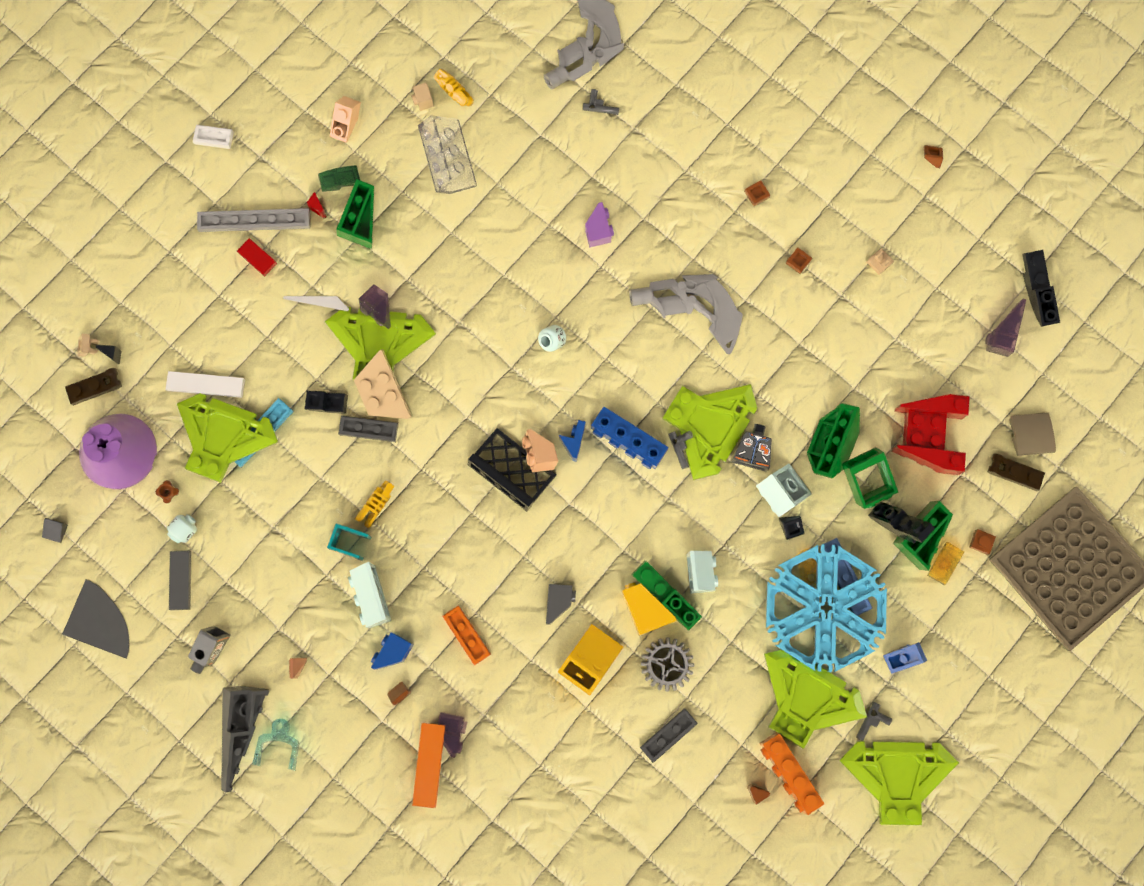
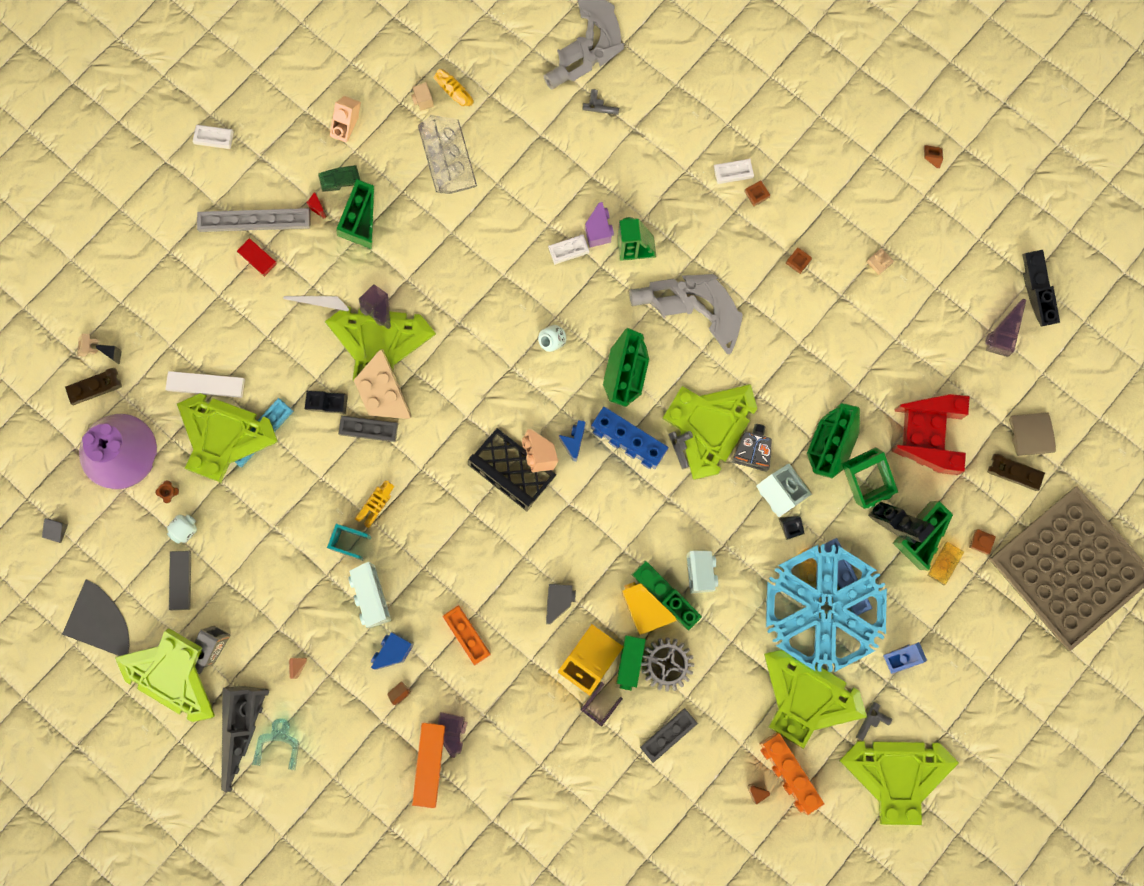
none -> lime plate [115,628,215,722]
none -> white plate [548,235,590,265]
none -> piece [580,682,623,727]
none -> green wedge [603,328,649,407]
none -> green window [616,636,646,691]
none -> green wedge [617,217,656,261]
none -> white plate [714,159,754,184]

